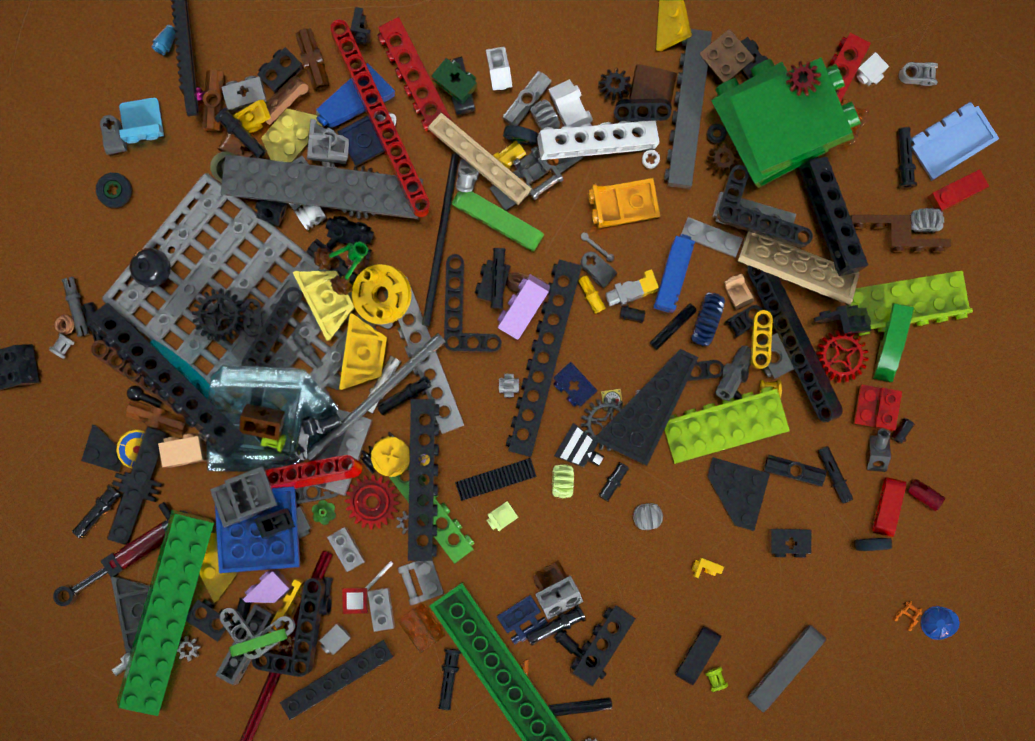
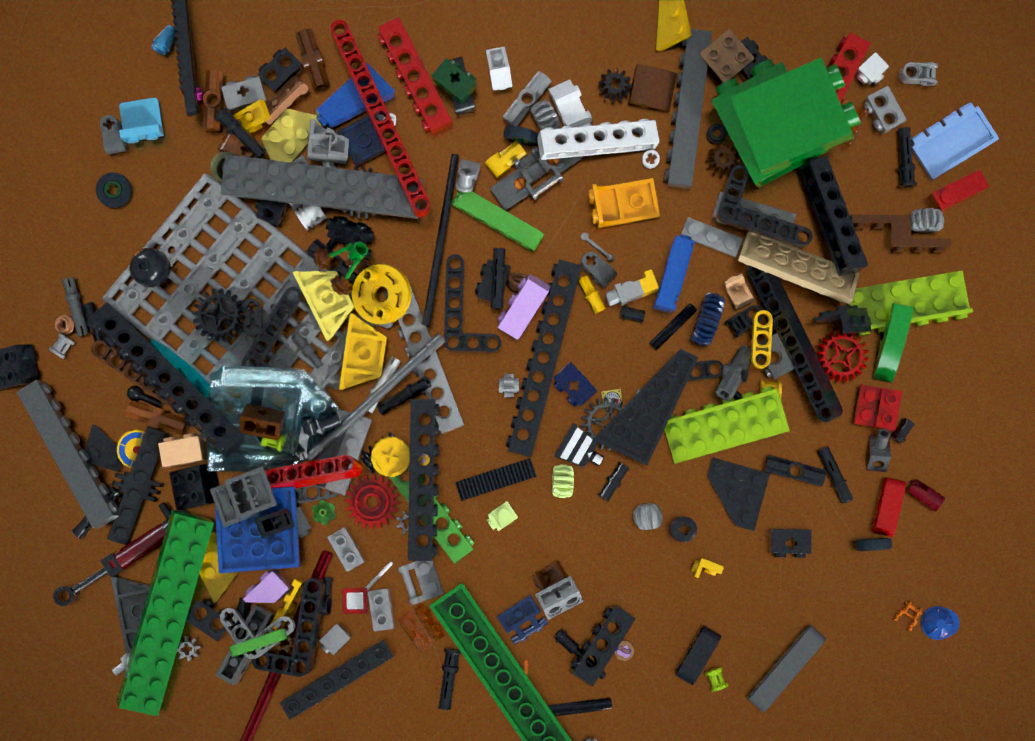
black bracket [350,7,372,44] -> none
tan plate [428,113,531,205] -> none
black pin [526,605,586,646] -> none
black beam [614,99,672,121] -> none
dark red gear [786,61,821,96] -> none
none -> dark grey brick [17,380,120,529]
none -> black bracket [169,464,218,511]
none -> medium nougat tile [614,640,634,661]
none -> black piece [669,516,697,542]
none -> light grey brick [864,86,907,135]

